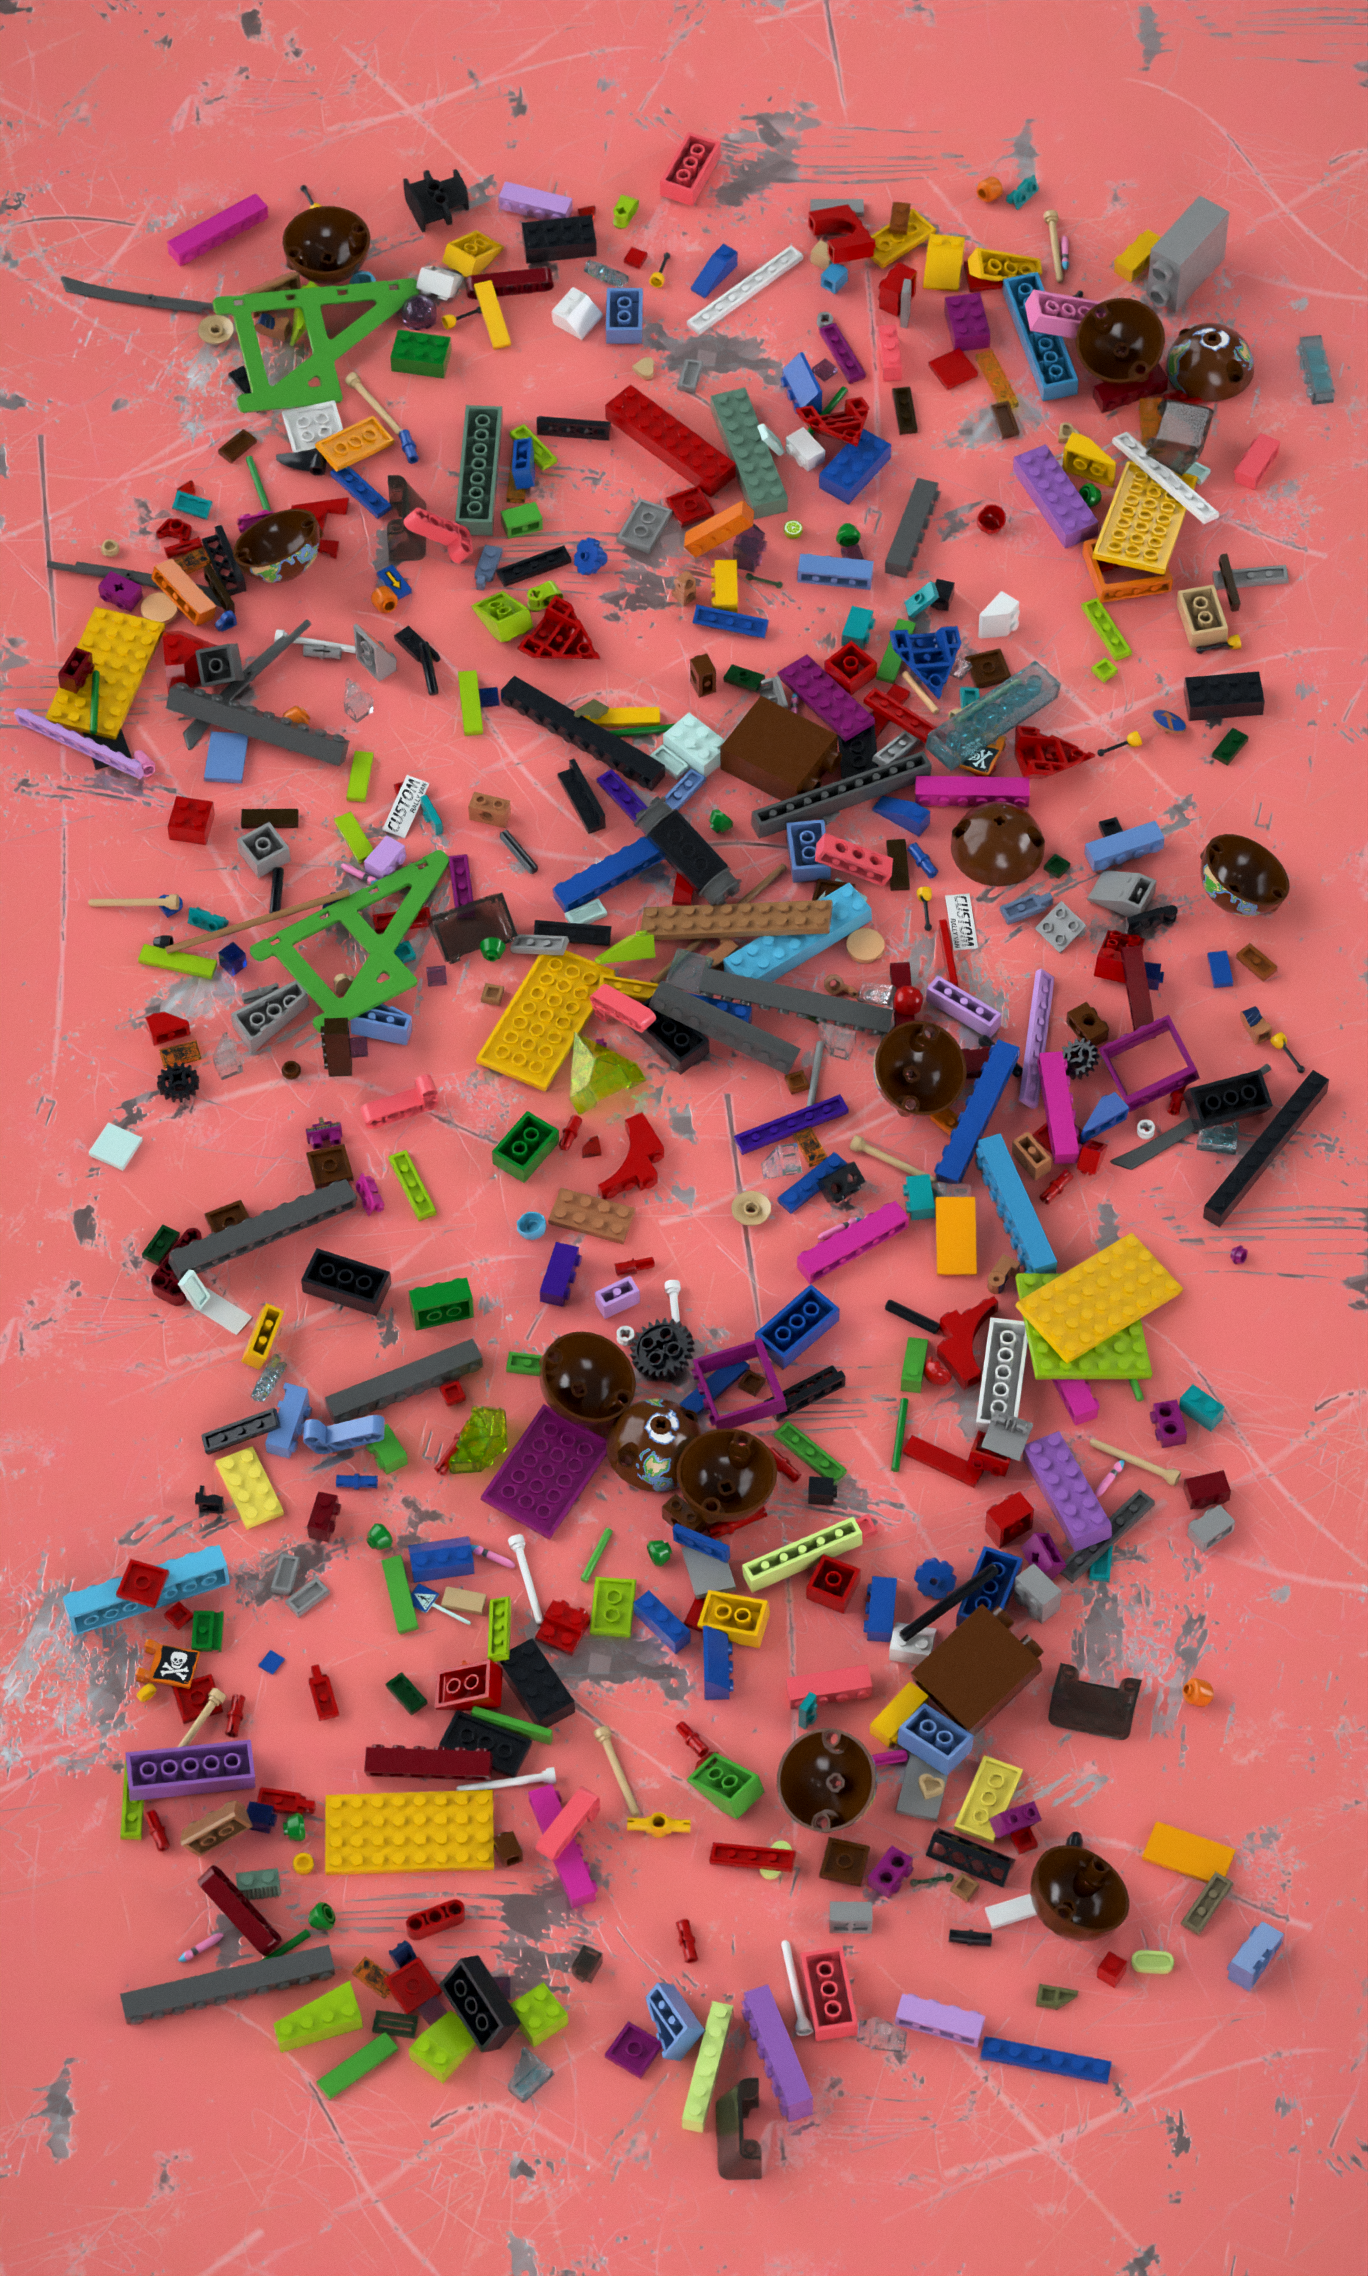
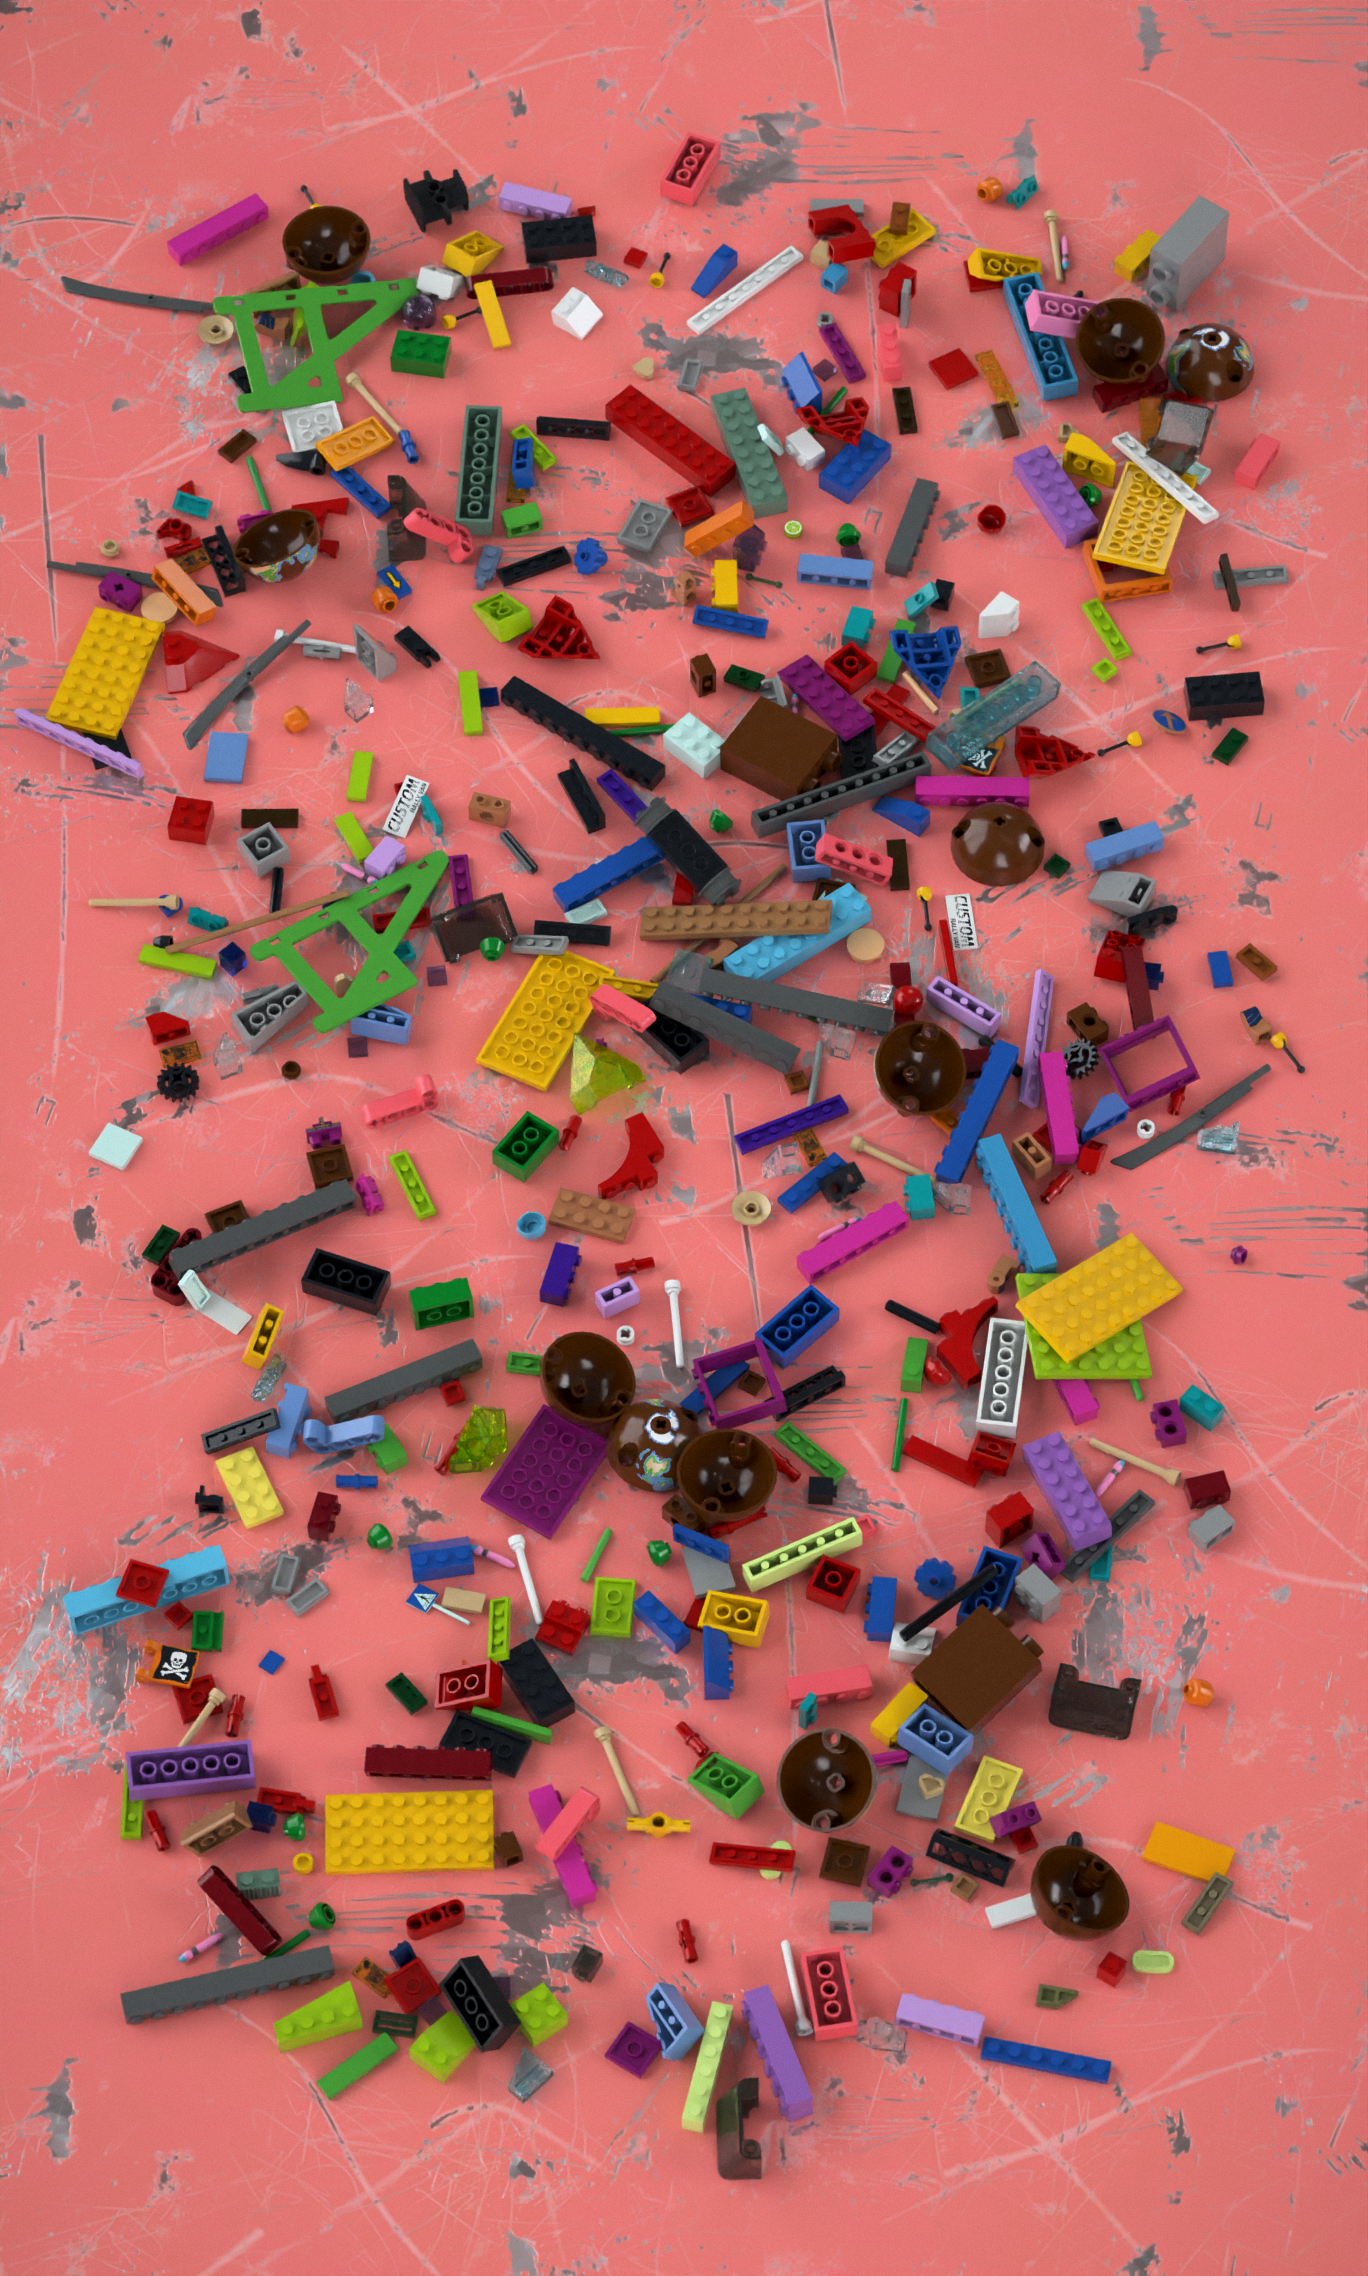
dark red brick [58,647,95,694] -> none
green bar [90,670,100,734] -> none
bright pink cone [133,750,155,777] -> none
yellow tile [136,1683,157,1702] -> none
dark grey brick [166,683,350,766] -> none
dark grey brick [195,643,244,687] -> none
dark brown tile [204,564,235,614] -> none
blue tile [215,610,237,632] -> none
dark brown brick [321,1018,352,1077] -> none
bright green tile [381,1555,419,1635] -> none
black axle [419,641,438,695] -> none
white piece [456,1767,557,1791] -> none
medium nougat tile [481,983,505,1006] -> none
lime piece [527,581,563,612] -> none
olive tile [574,699,609,719] -> none
clear red tile [582,1136,601,1158] -> none
lime slope [595,930,656,964] -> none
medium blue brick [606,288,643,344] -> none
lime piece [613,195,639,229] -> none
black gear [630,1318,695,1380] -> none
light aqua tile [649,744,690,780] -> none
medium blue tile [664,769,707,811] -> none
nougat plate [824,974,858,998] -> none
blue pin [907,842,939,879] -> none
yellow slope [923,234,965,292] -> none
light orange tile [935,1197,977,1276] -> none
magenta brick [944,292,991,351] -> none
clear tile [949,657,972,680] -> none
black pin [949,1929,992,1947] -> none
light grey hinge [981,1410,1033,1461] -> none
sand blue hinge [1000,893,1053,925] -> none
light grey hinge [1035,901,1087,953] -> none
tan brick [1177,585,1228,648] -> none
black brick [1183,1069,1273,1131] -> none
reddish brown piece [1200,834,1290,917] -> none
black brick [1203,1070,1329,1228] -> none
medium blue wedge [1227,1921,1284,1992] -> none
clear light blue brick [1296,335,1335,405] -> none

